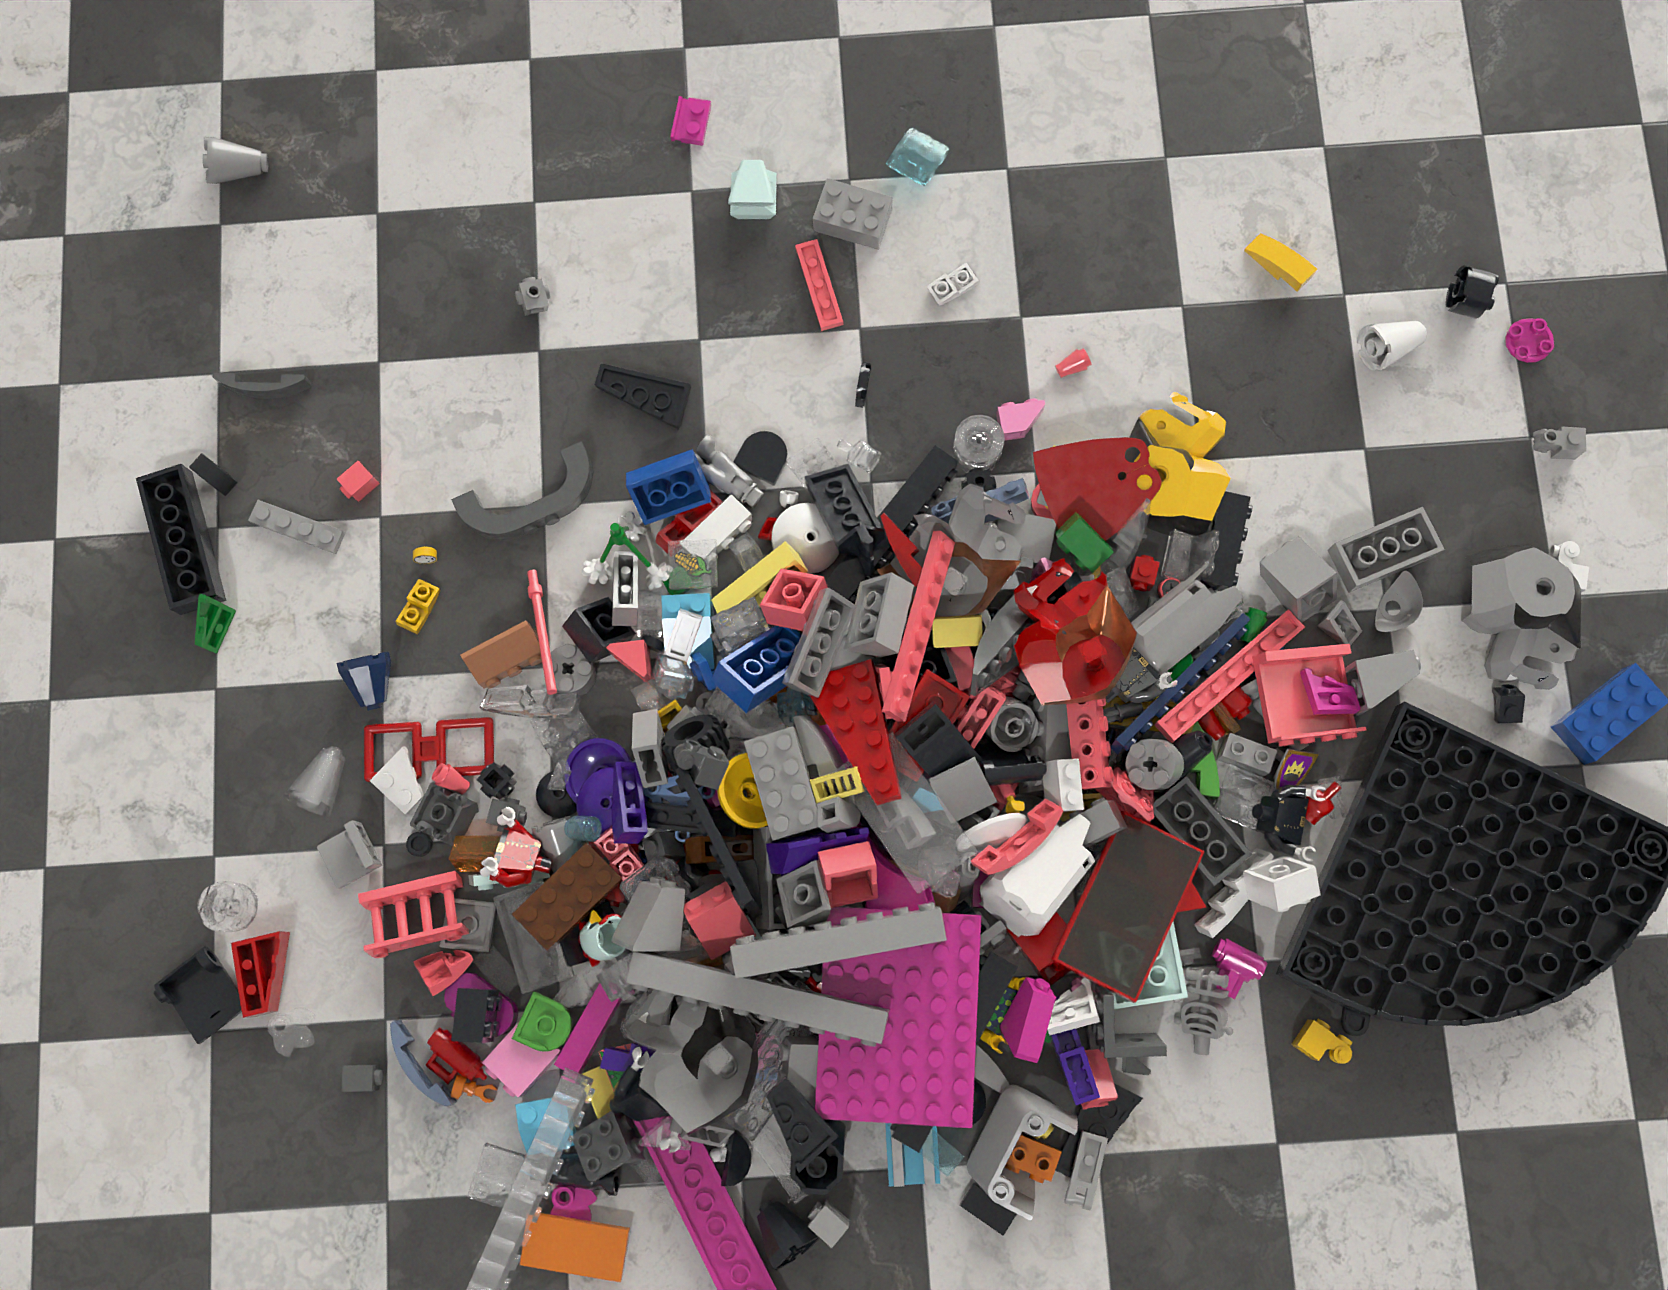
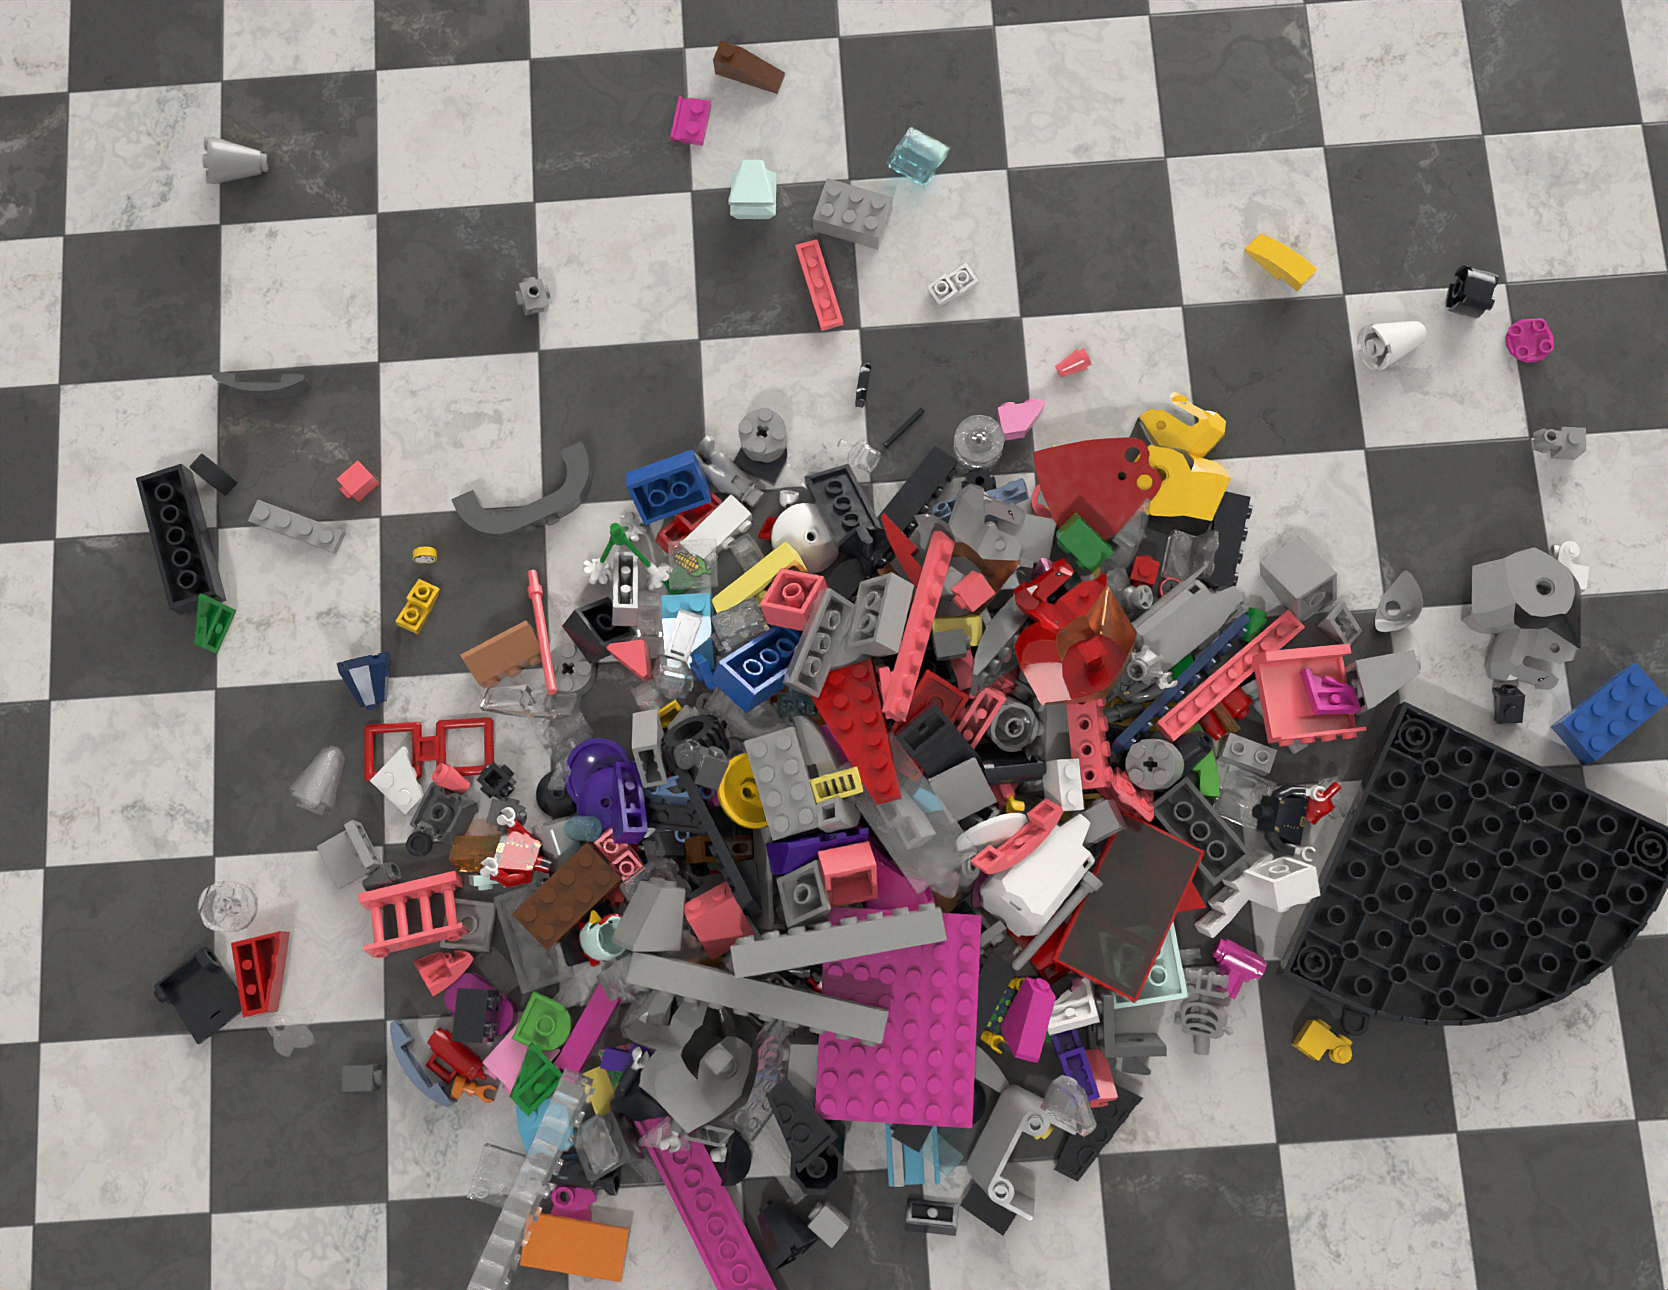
black wing [595,363,691,430] -> none
black tile [641,635,665,654] -> none
orange brick [1004,1134,1061,1184] -> none
light grey plate [1064,1131,1108,1210] -> none
shield [1273,748,1319,790] -> none
light grey brick [1328,507,1445,593] -> none
none -> dark grey cone [362,862,401,891]
none -> green wing [509,1042,566,1116]
none -> clear slope [575,1113,620,1174]
none -> reddish brown slope [713,41,785,94]
none -> light grey brick [739,407,787,462]
none -> black piece [882,408,925,449]
none -> black slope [905,1198,959,1236]
none -> dark grey brick [932,628,971,662]
none -> coral brick [950,571,995,612]
none -> light grey piece [1012,871,1103,970]
none -> clear slope [1040,1075,1096,1137]
none -> light grey wheel [1123,585,1153,610]
none -> light grey rock [1127,645,1164,684]

